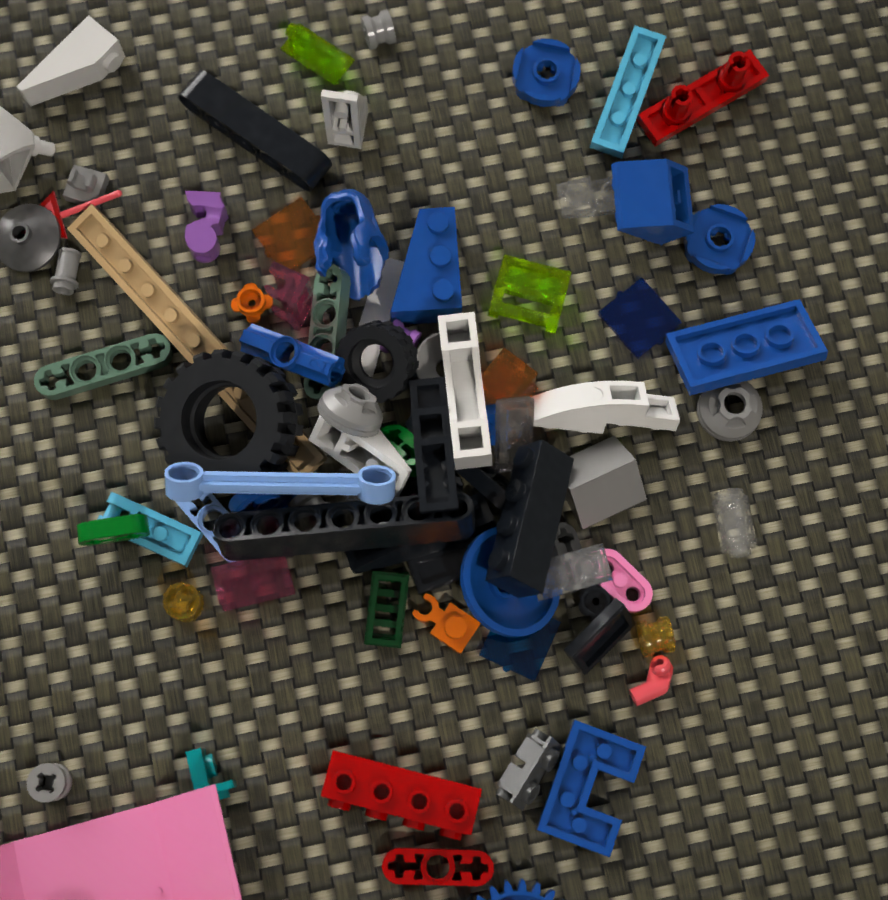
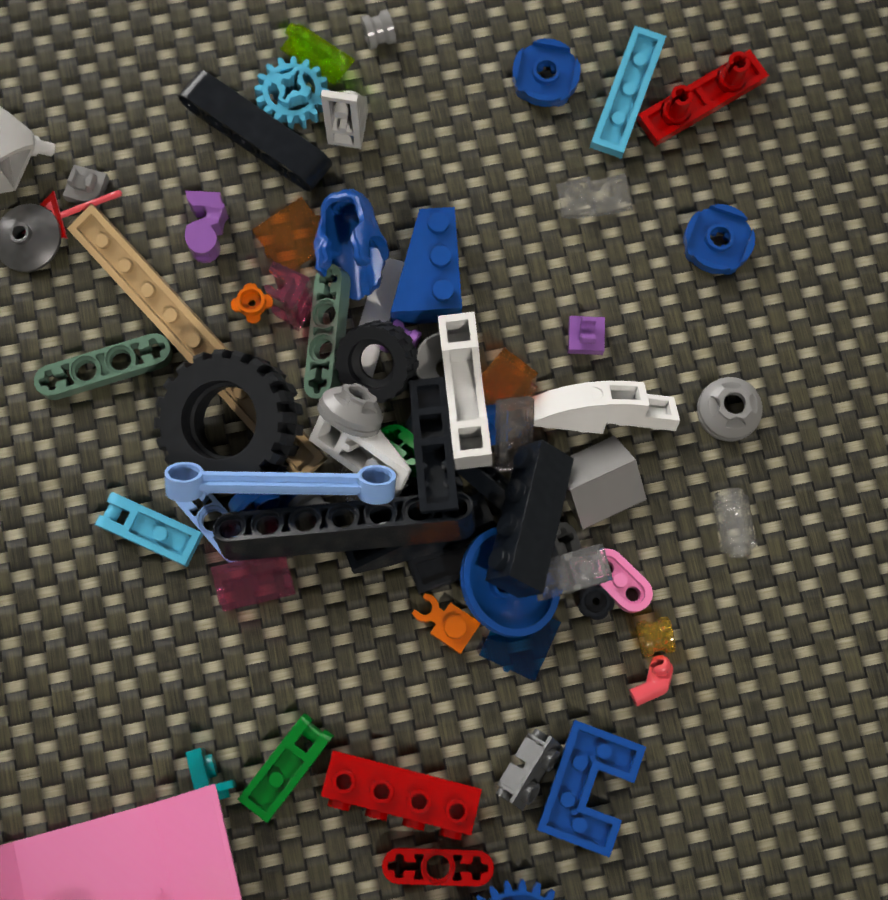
white slope [16,15,125,106] -> none
light grey wheel [27,763,72,803] -> none
light grey pin [50,247,82,295] -> none
green beam [76,514,150,546] -> none
clear yellow wheel [162,582,204,622] -> none
blue piece [239,323,346,388] -> none
dark green slope [364,568,410,648] -> none
clear neon green plate [487,254,572,334] -> none
black tile [564,598,636,675] -> none
clear blue piece [598,278,682,359] -> none
blue slope [611,159,695,245] -> none
blue plate [665,299,828,396] -> none
none -> green plate [237,713,334,823]
none -> medium azure gear [254,56,329,131]
none -> medium lavender tile [568,316,605,355]

